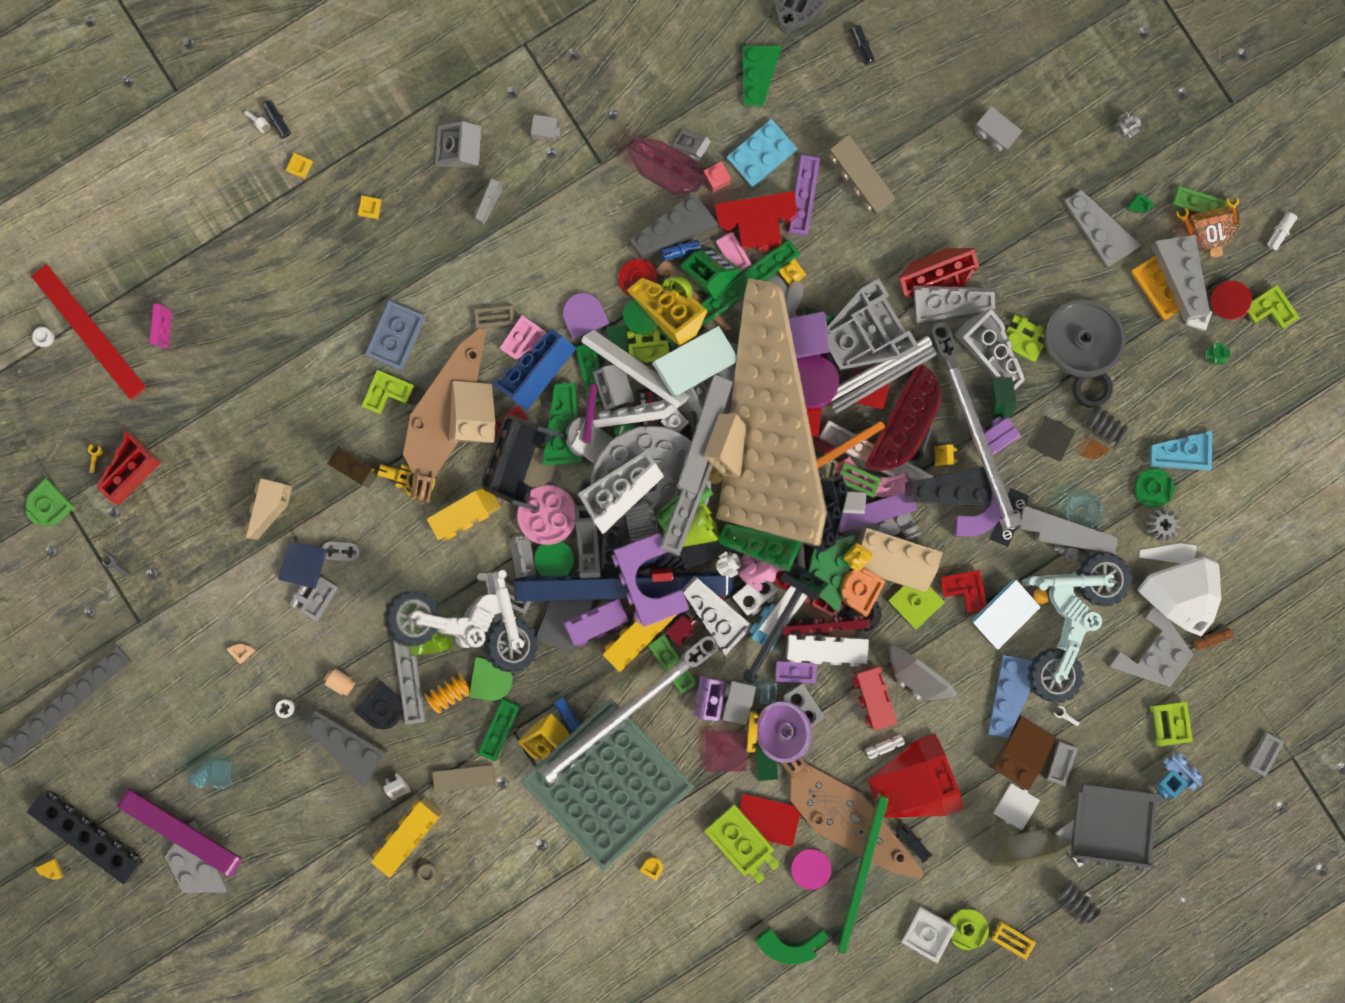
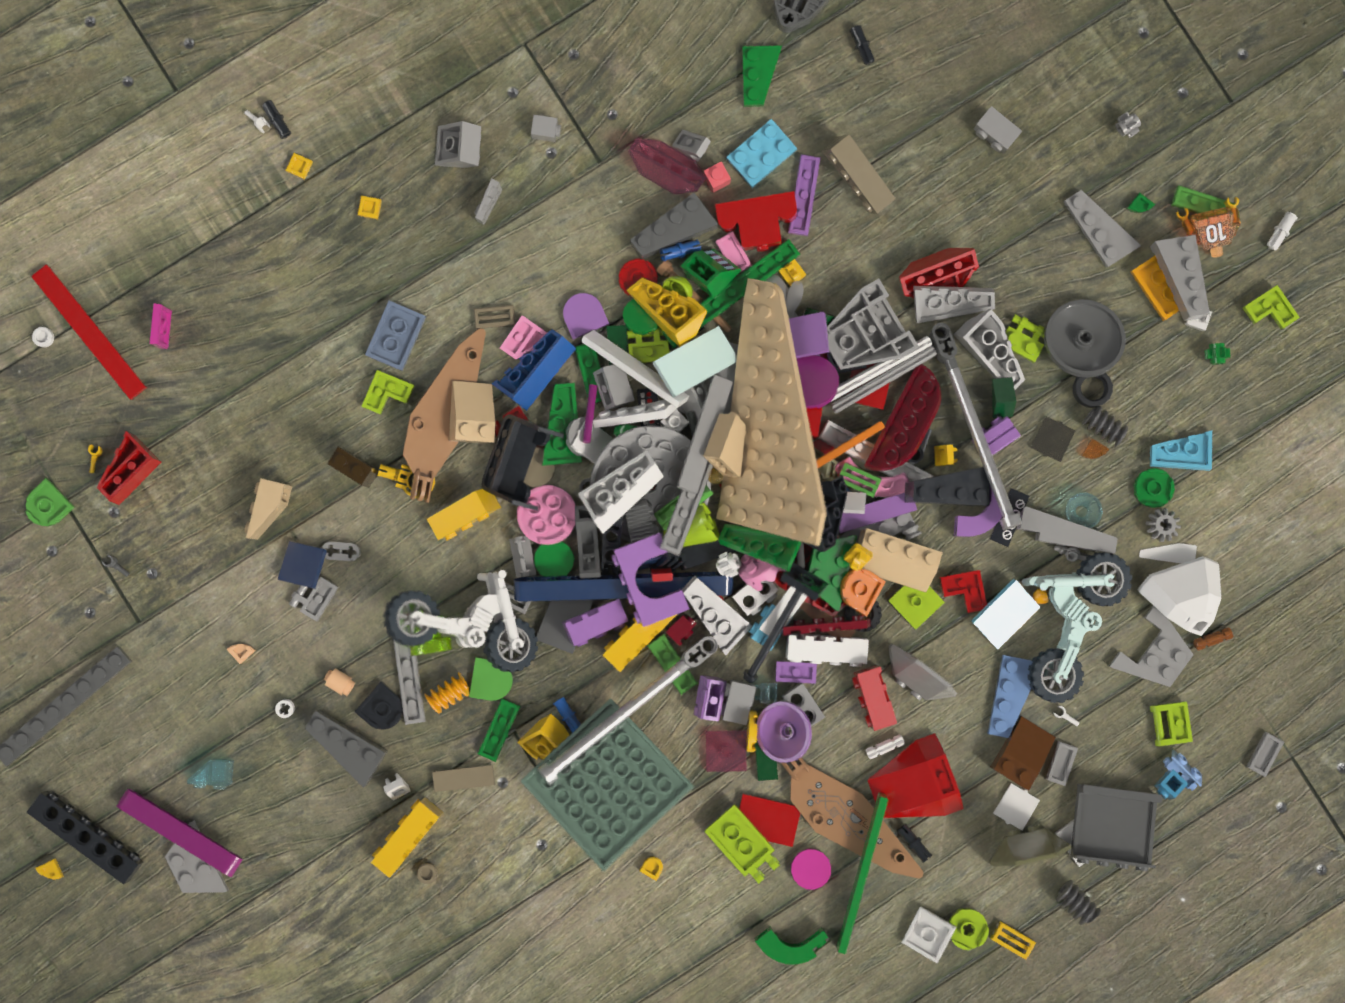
red tile [1211,280,1252,321] -> none

